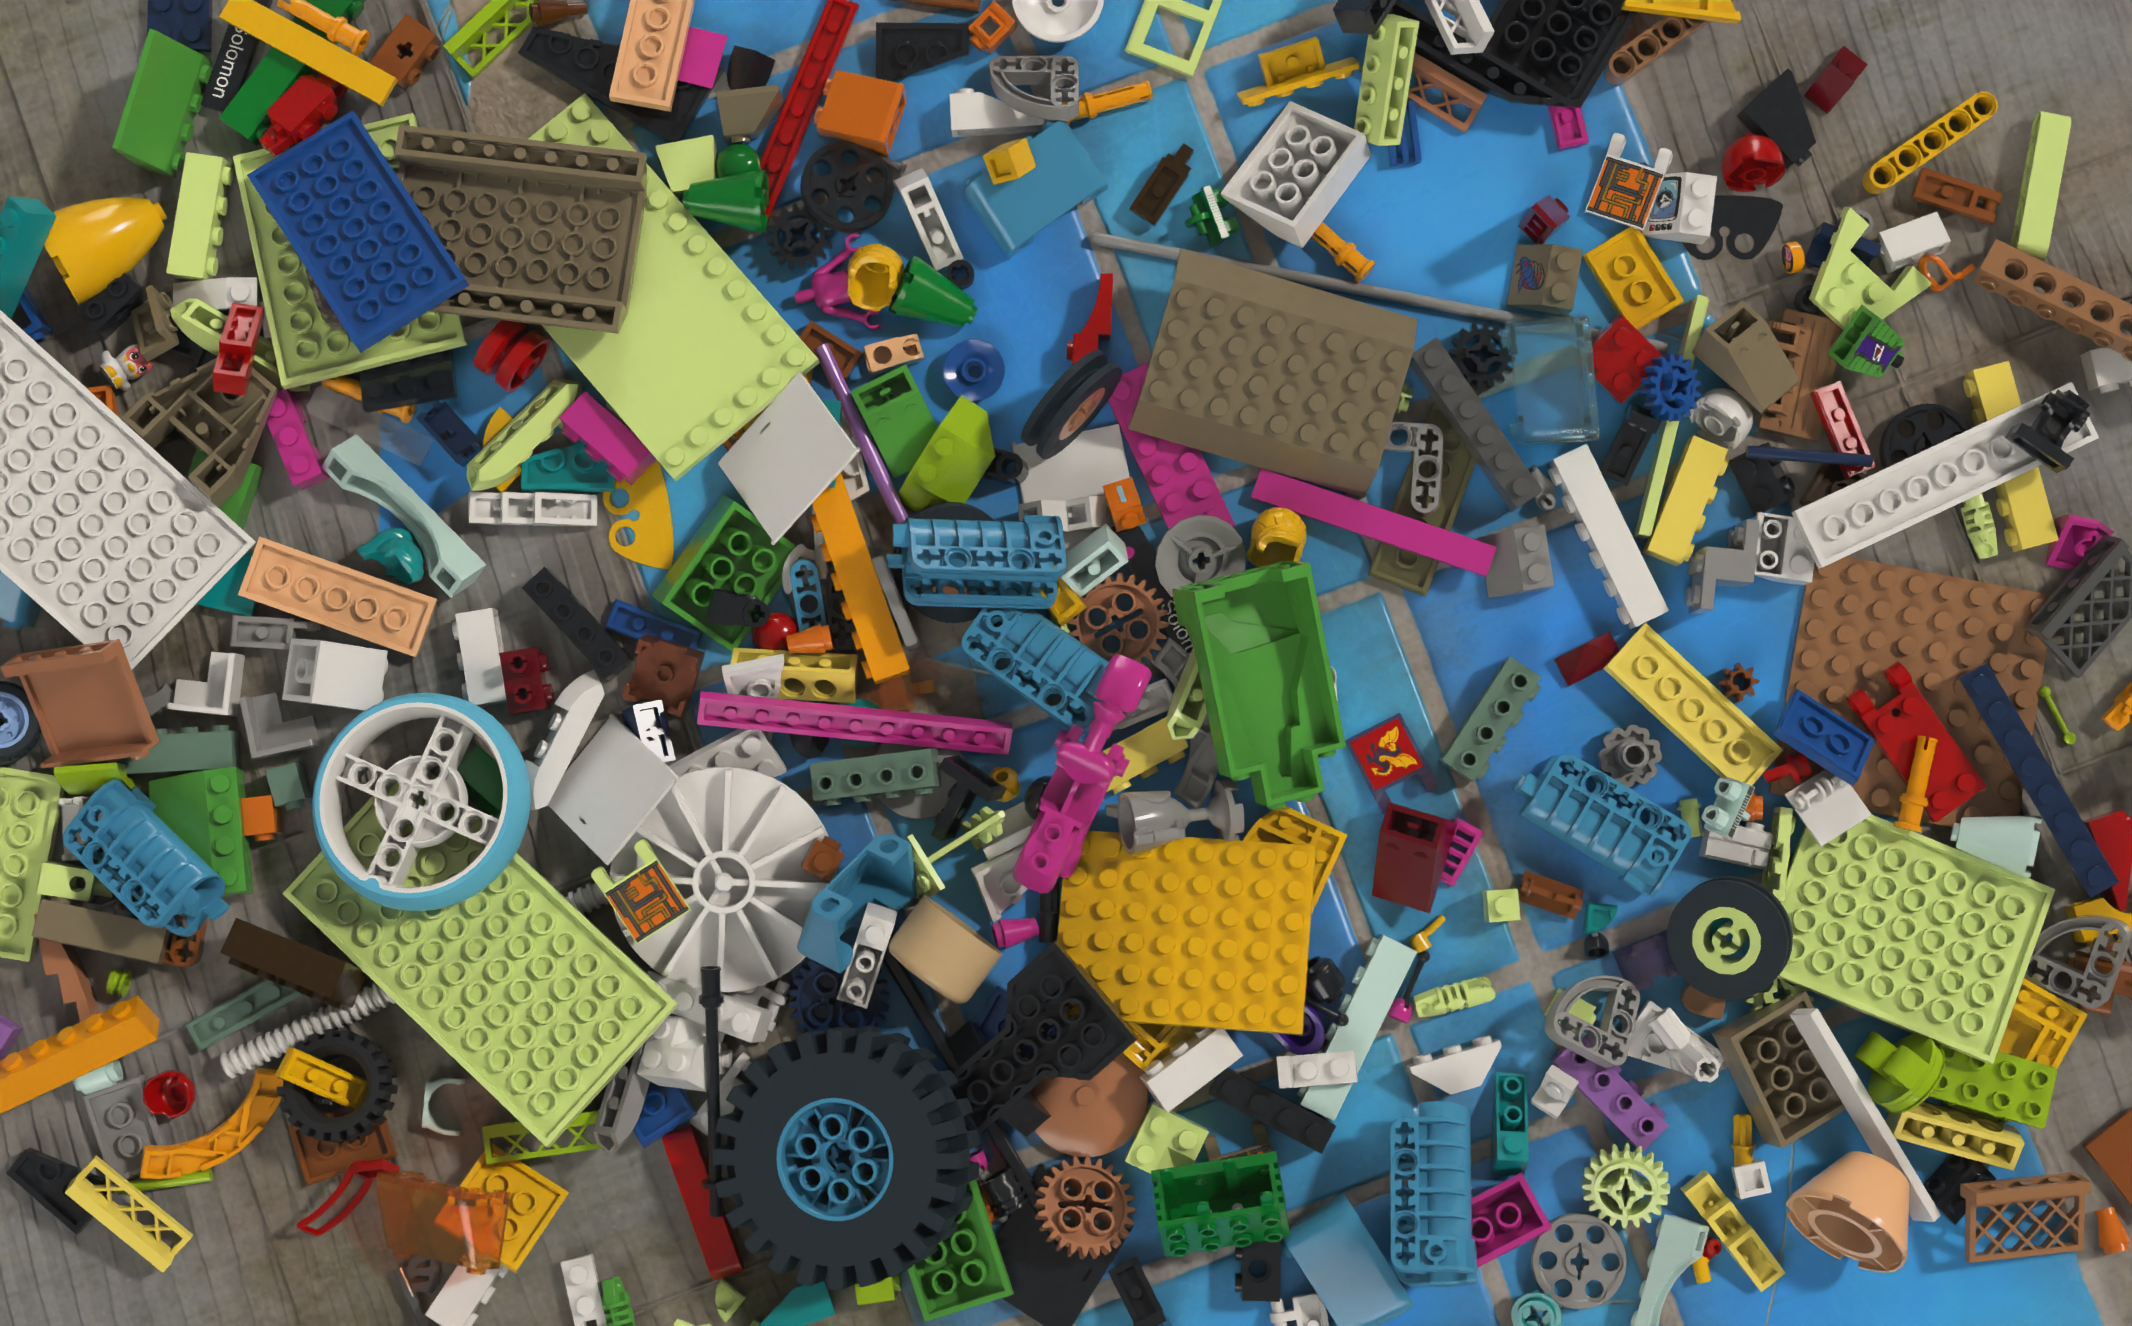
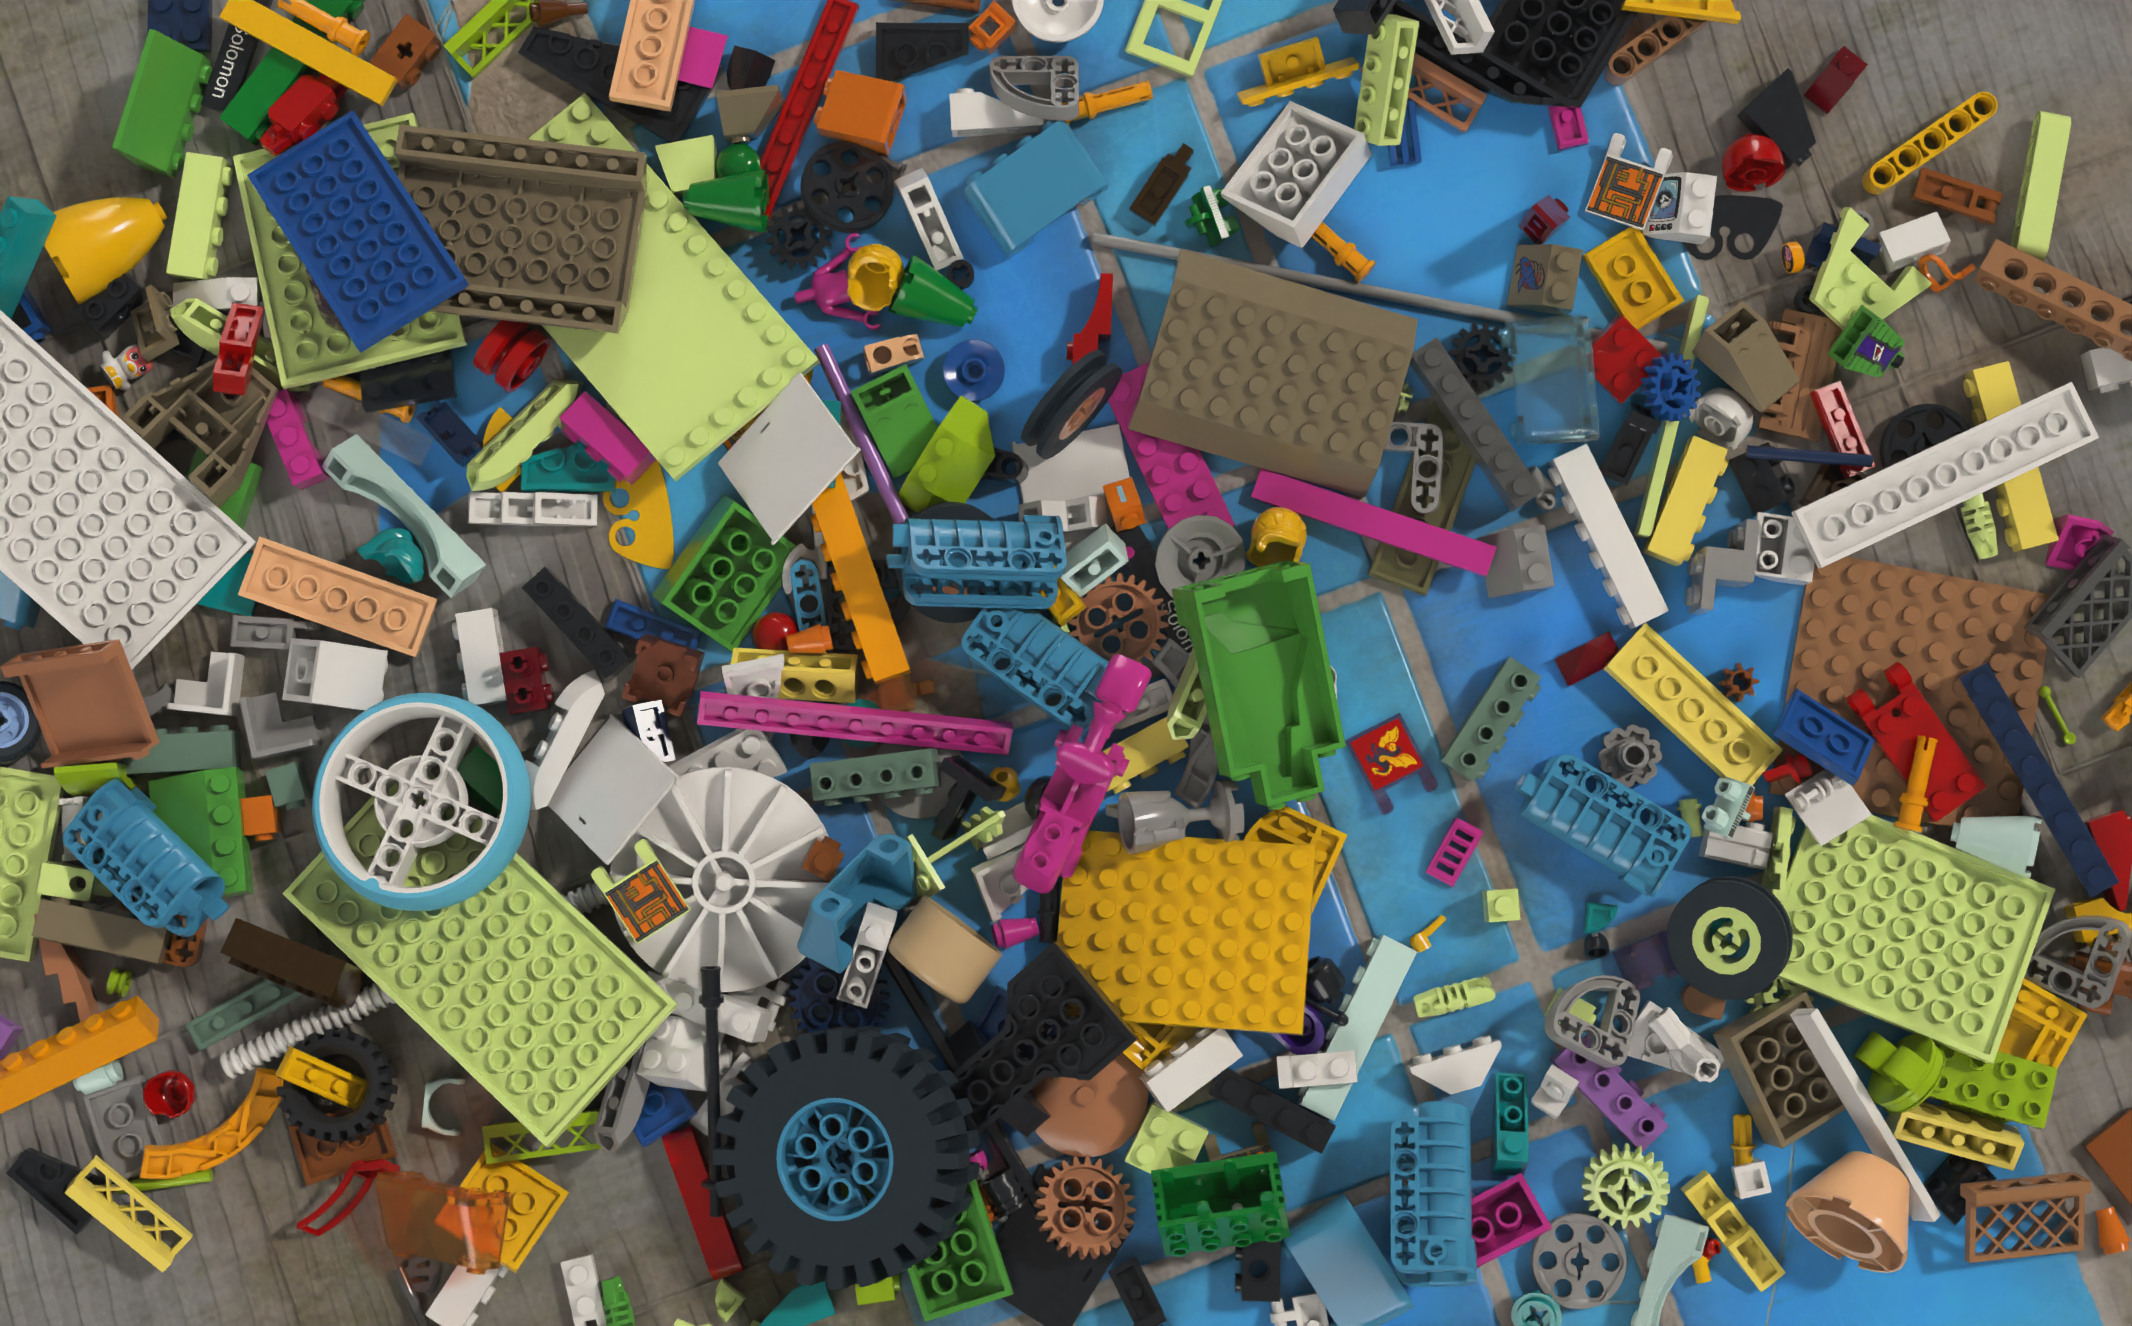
black piece [706,589,770,628] -> none
dark orange plate [800,320,863,380] -> none
light grey tile [871,556,920,651] -> none
yellow panel [983,138,1036,185] -> none
dark red slope [1372,802,1457,914] -> none
hinge [1387,950,1430,1024] -> none
dark orange hinge [1518,870,1584,920] -> none
black tile [2005,389,2090,473] -> none

